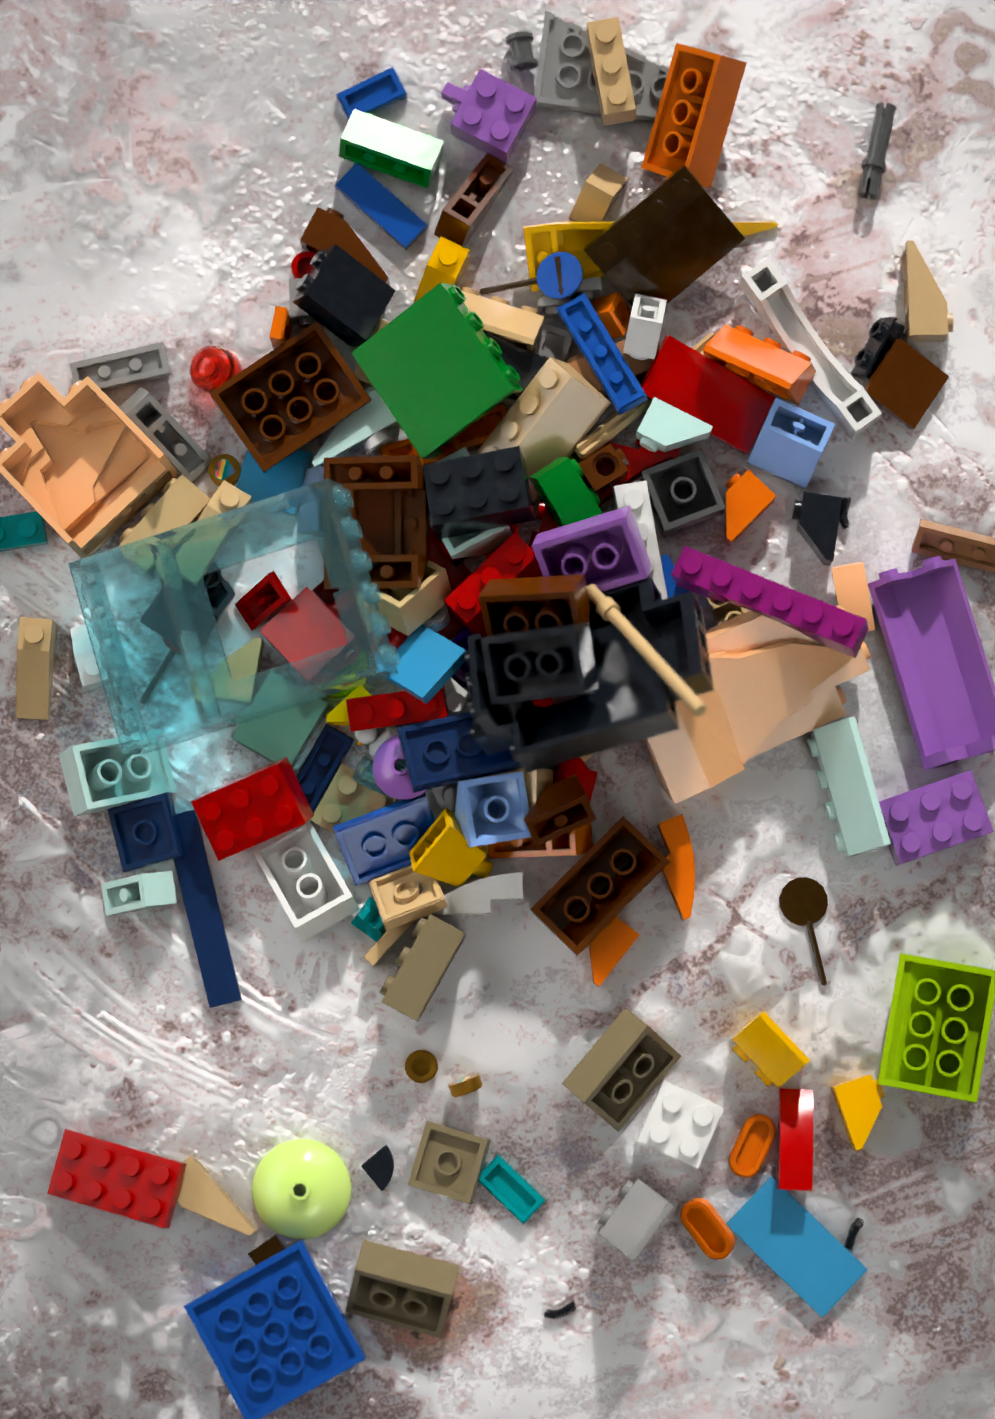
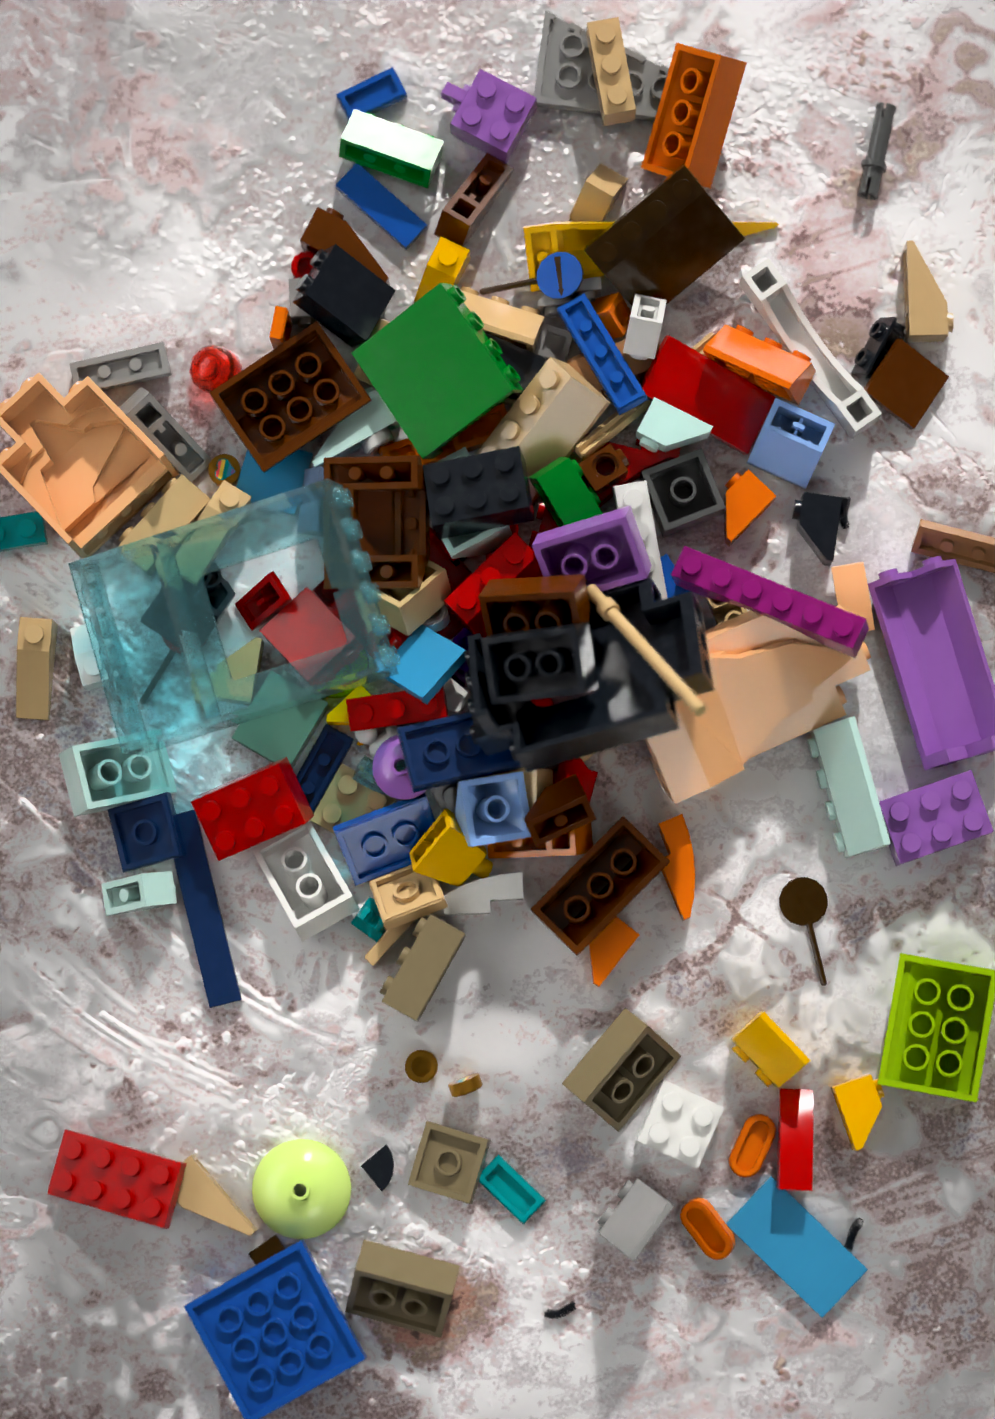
dark grey bush [505,31,538,72] -> none

